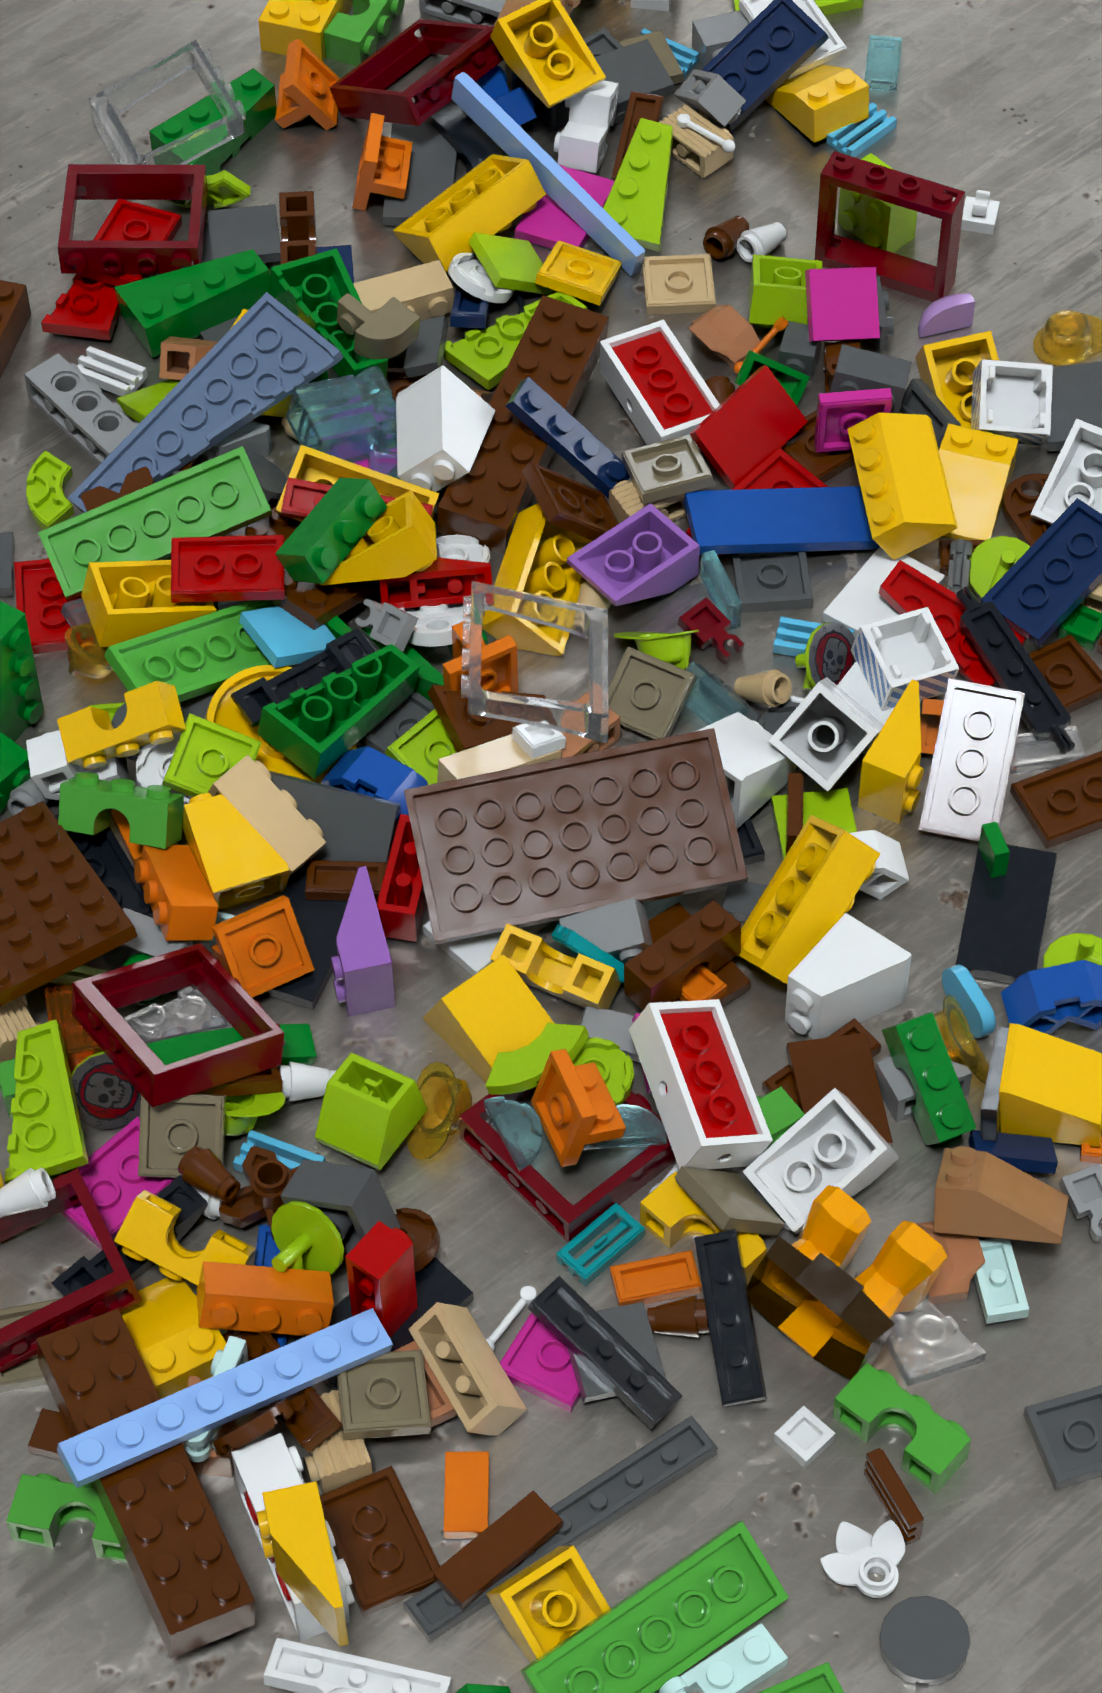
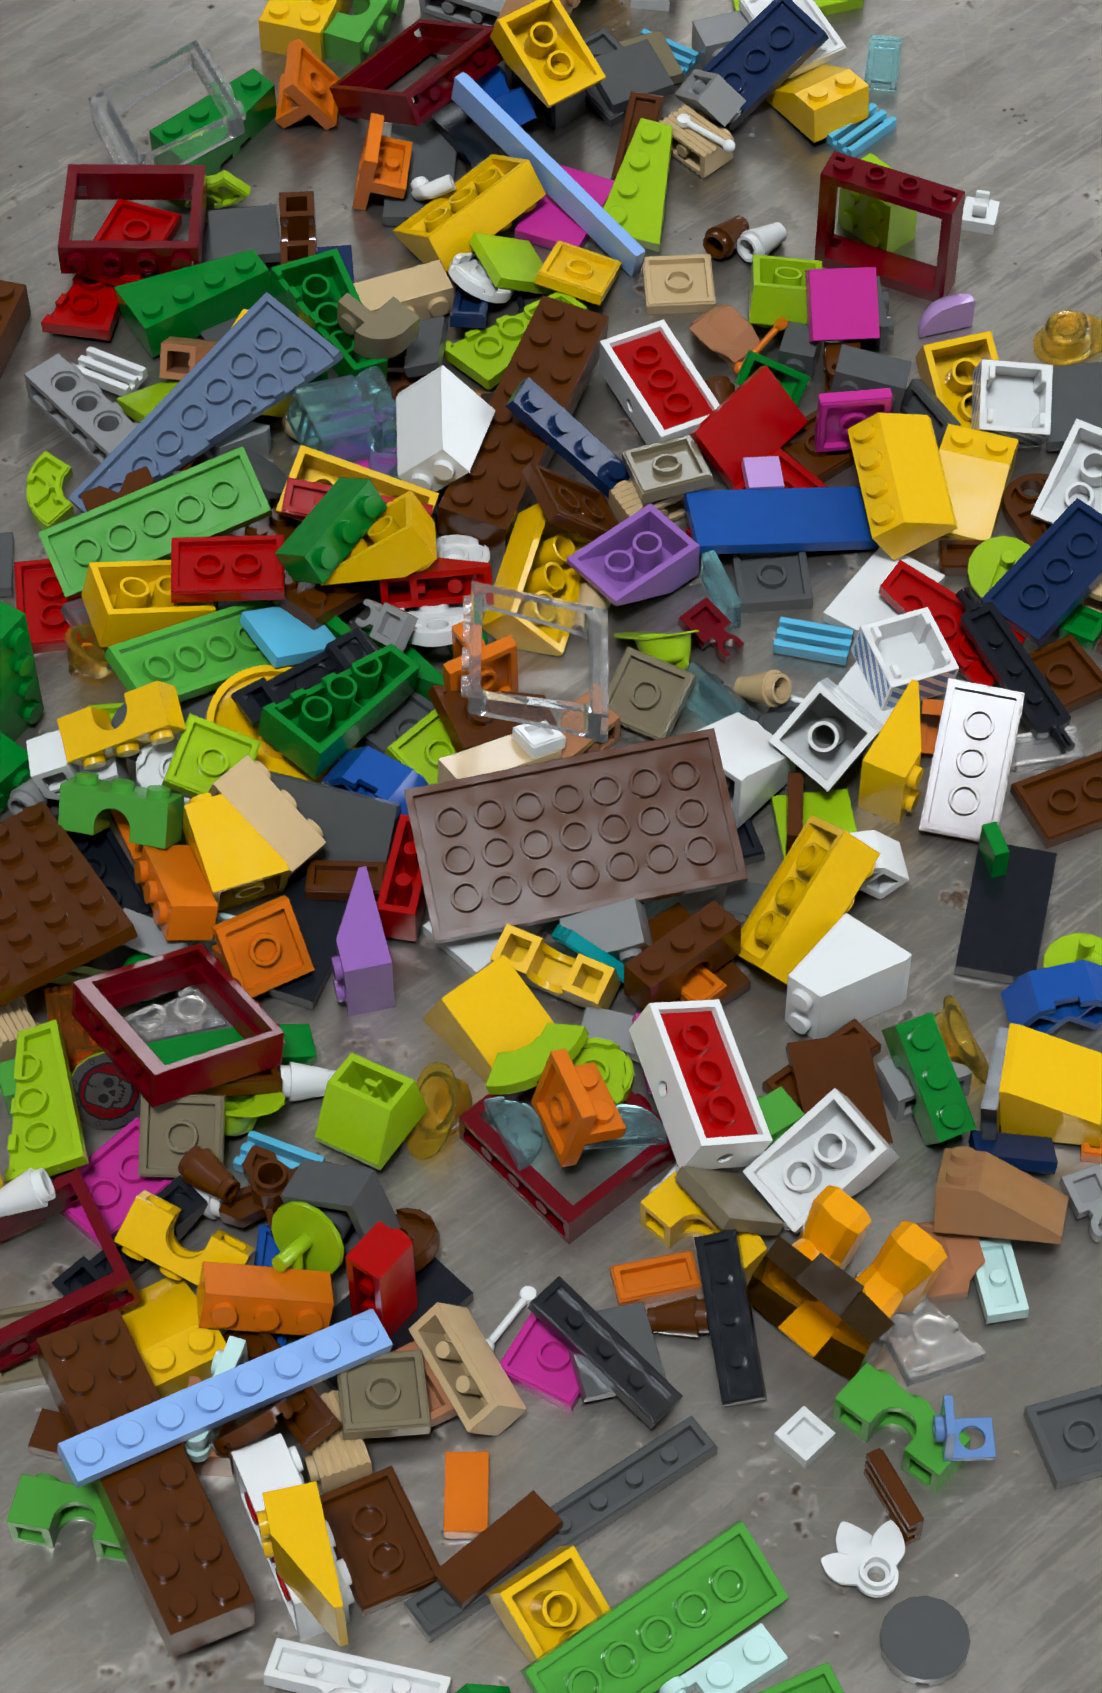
white brick [554,81,619,173] -> none
teal tile [556,1203,645,1287] -> none
shield [795,622,856,692] -> none
medium azure tile [942,964,996,1038] -> none
dark grey axle [947,539,973,594] -> none
none -> white arm [411,174,456,201]
none -> lavender tile [741,456,785,489]
none -> medium blue bracket [933,1395,996,1461]

